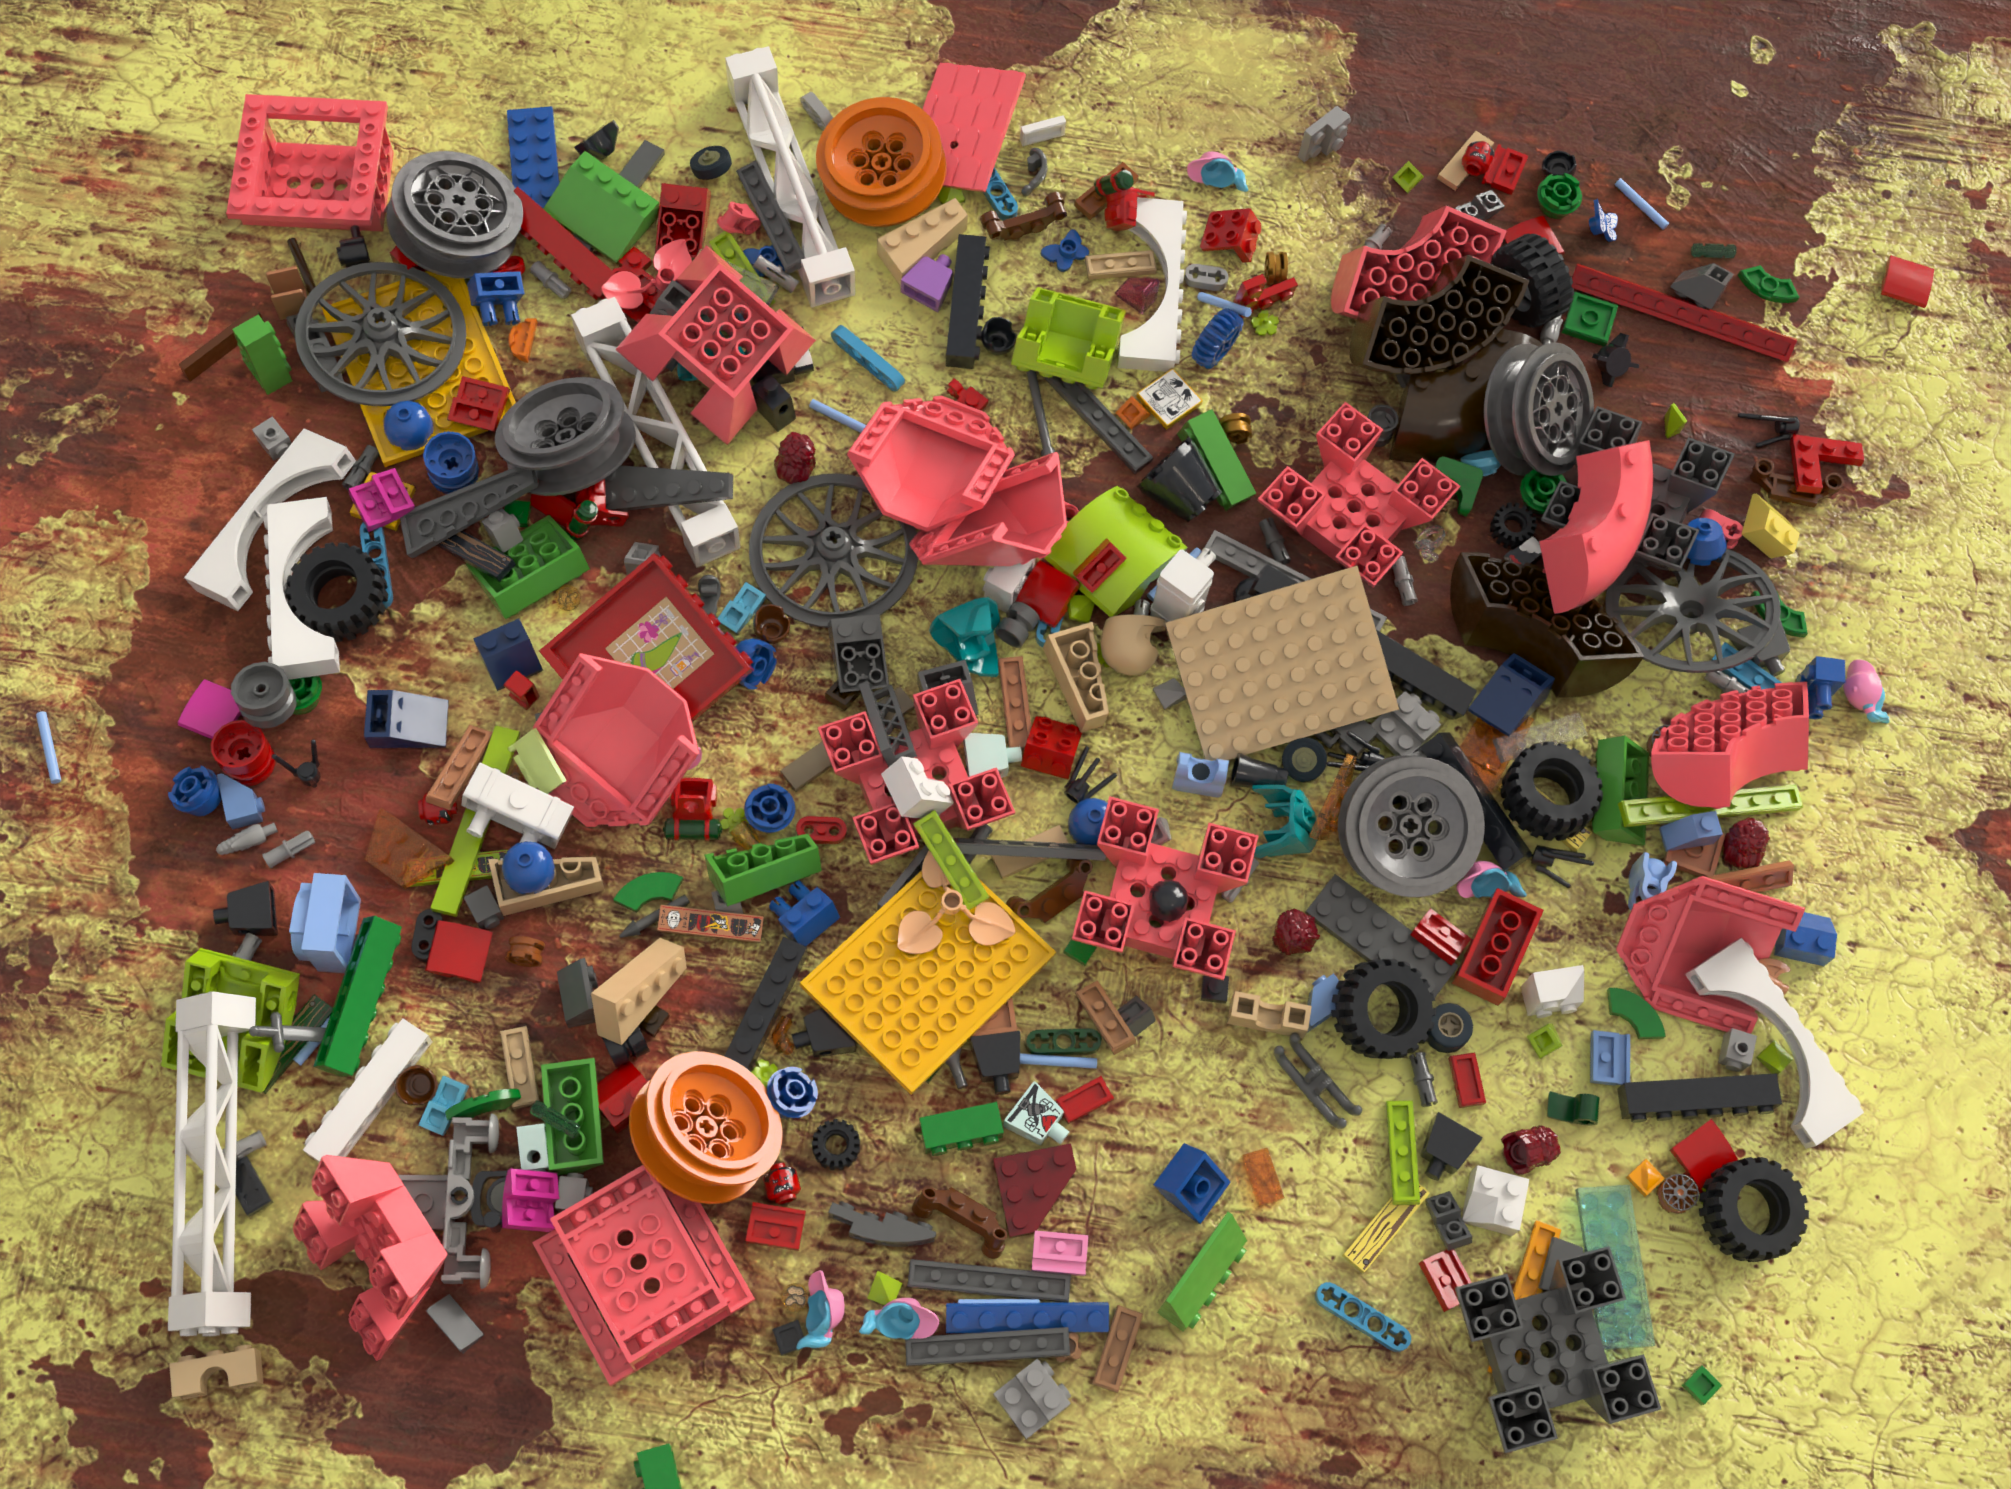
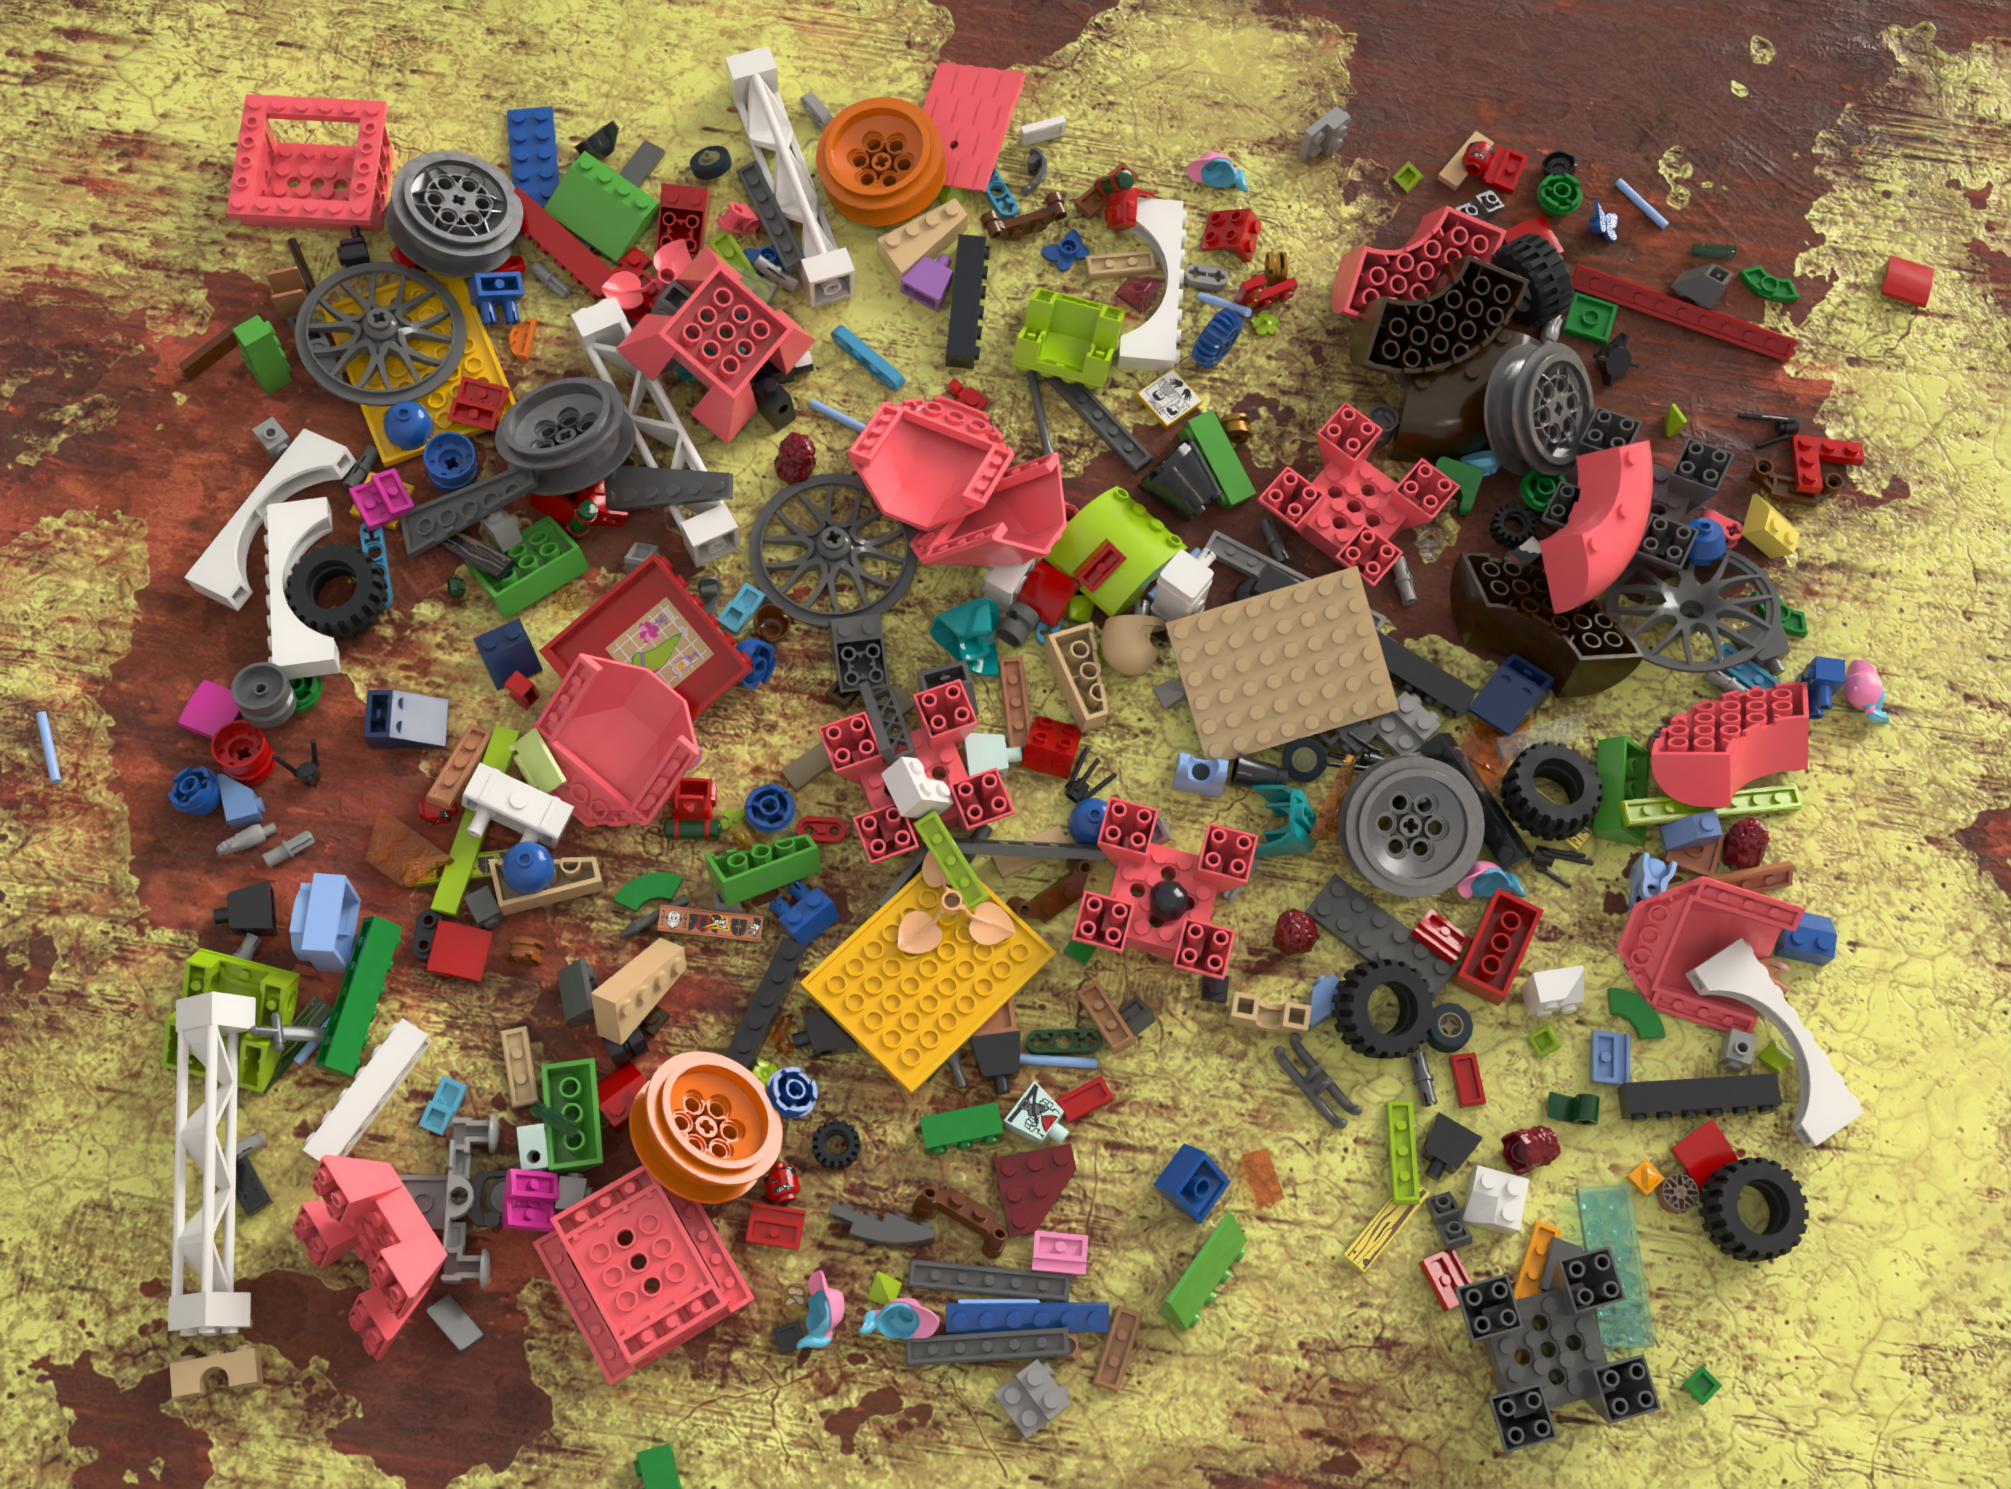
reddish brown hair [395,1065,439,1105] -> none
green tile [445,1089,521,1120] -> none
green plate [504,500,532,528] -> none
black hair [981,317,1017,355] -> none
orange slope [1116,396,1151,430] -> none
dark azure beam [1315,1282,1411,1352] -> none
light grey pin [1364,224,1392,250] -> none
none -> dark green plate [447,575,465,599]

